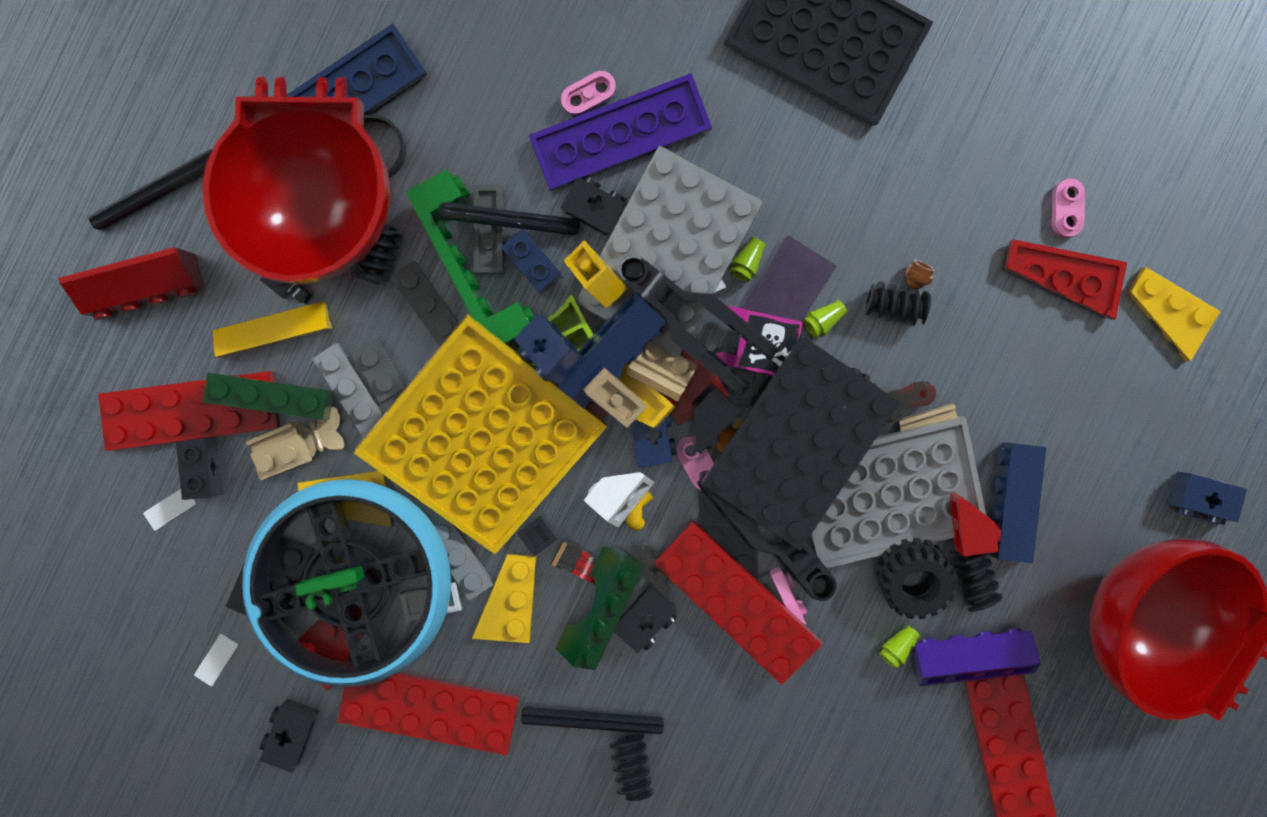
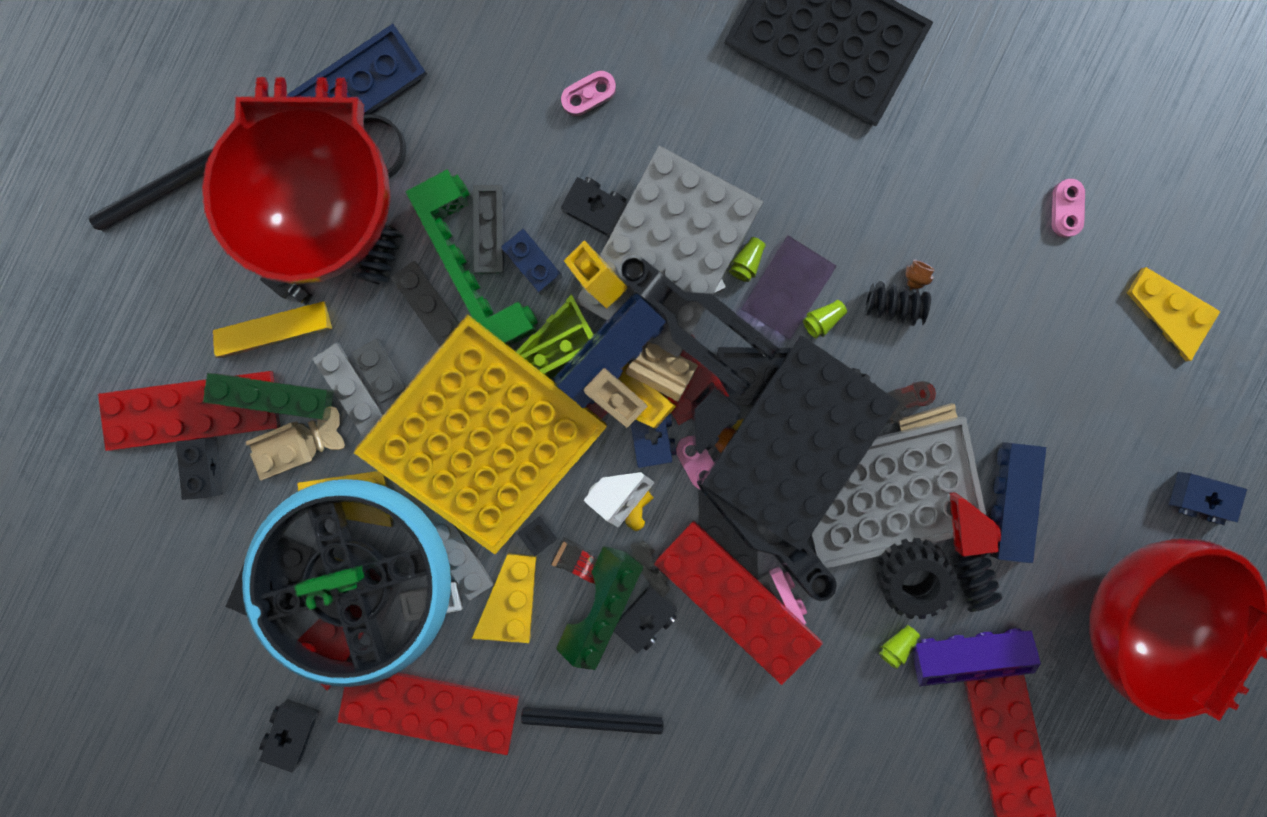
red slope [59,247,205,320] -> none
white sticker [143,489,196,530] -> none
white sticker [194,634,238,686] -> none
black axle [438,202,580,235] -> none
dark blue brick [514,313,586,386] -> none
dark purple plate [529,73,712,191] -> none
black piece [609,734,653,801] -> none
flag [715,306,803,376] -> none
red wing [1004,239,1127,320] -> none

